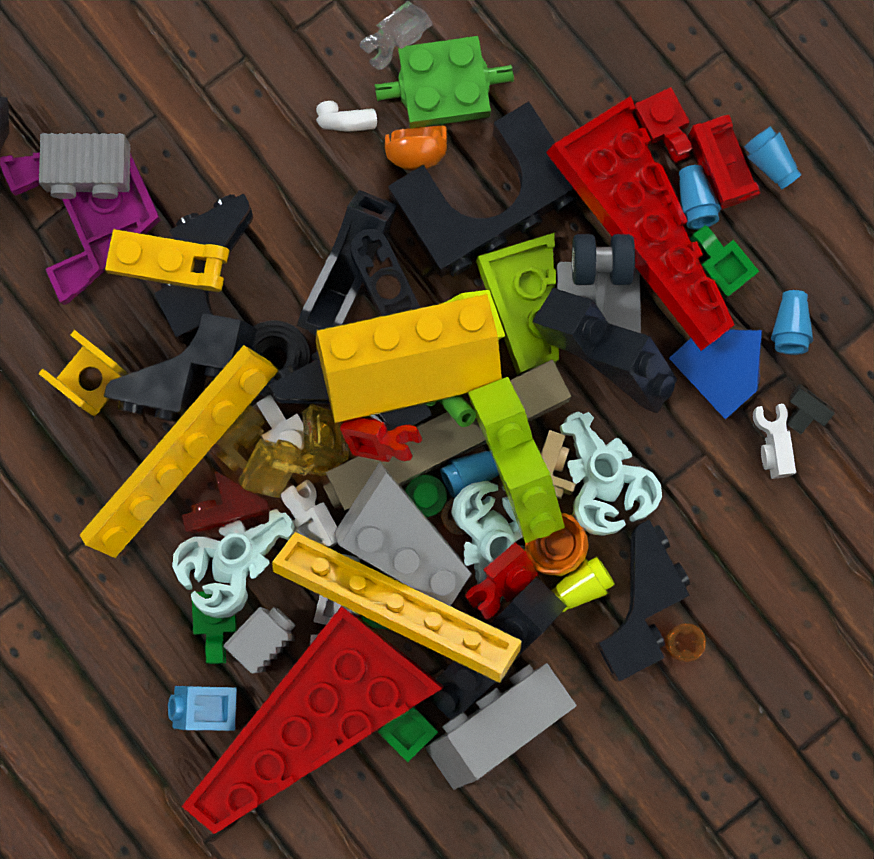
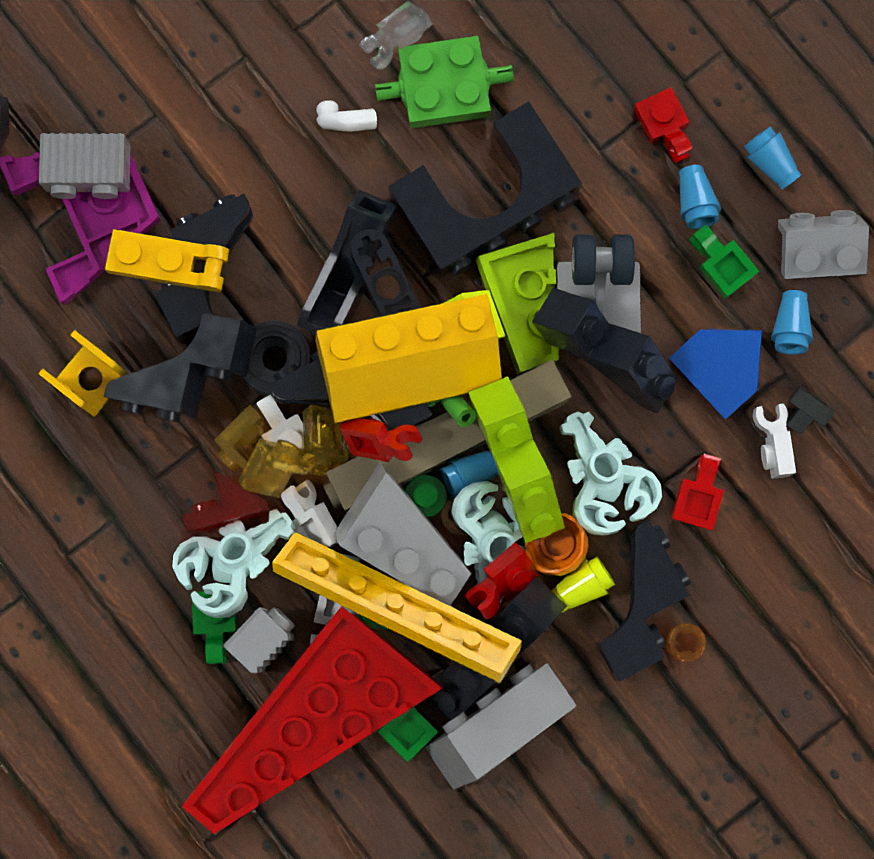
yellow plate [80,345,278,558] -> none
dark azure bracket [168,686,237,731] -> none
orange hair [385,126,447,171] -> none
tan bracket [541,430,576,499] -> none
red wing [546,96,735,351] -> none
red hinge [688,115,760,210] -> none
none -> red plate [670,453,724,531]
none -> light grey bracket [778,210,869,279]

